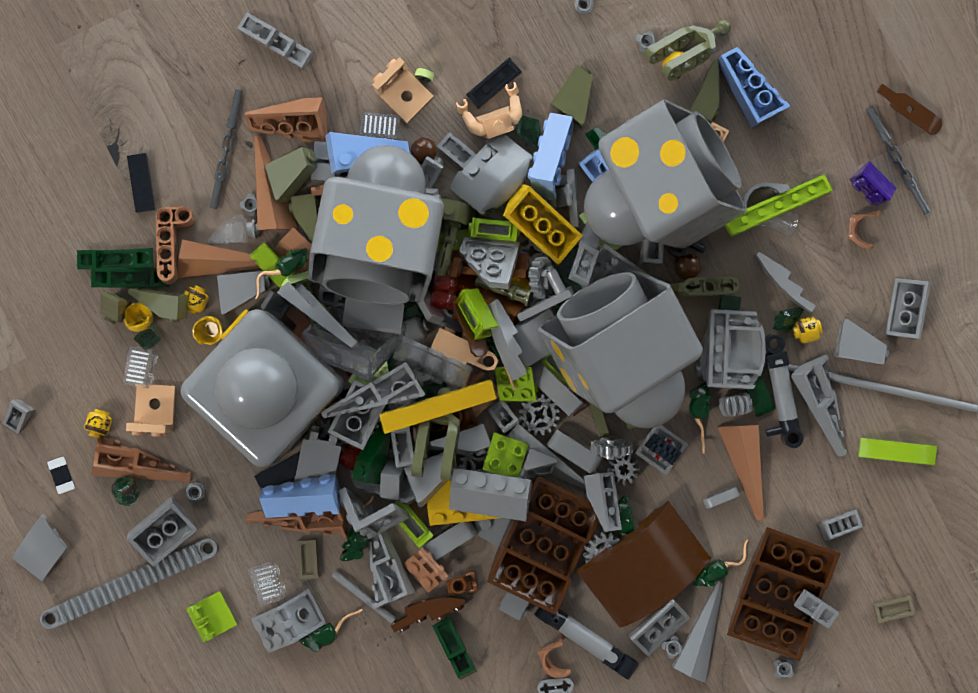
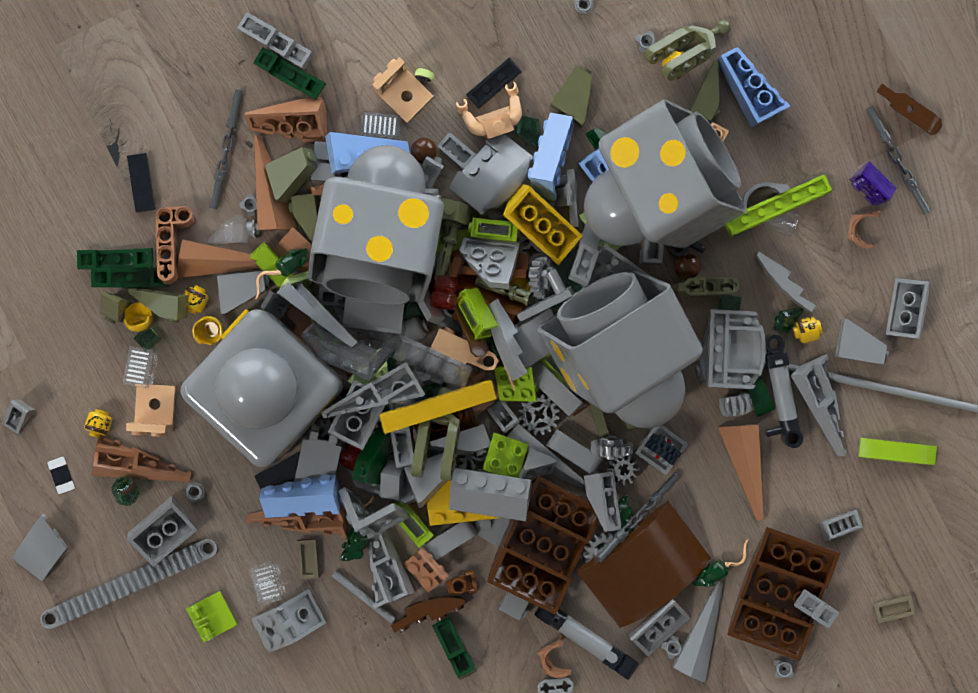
dark green animal [299,609,363,652] -> none
dark green animal [689,382,711,454] -> none
light grey beam [702,486,739,509] -> none
none -> dark green slope [253,47,326,100]
none -> dark grey piece [596,472,680,562]

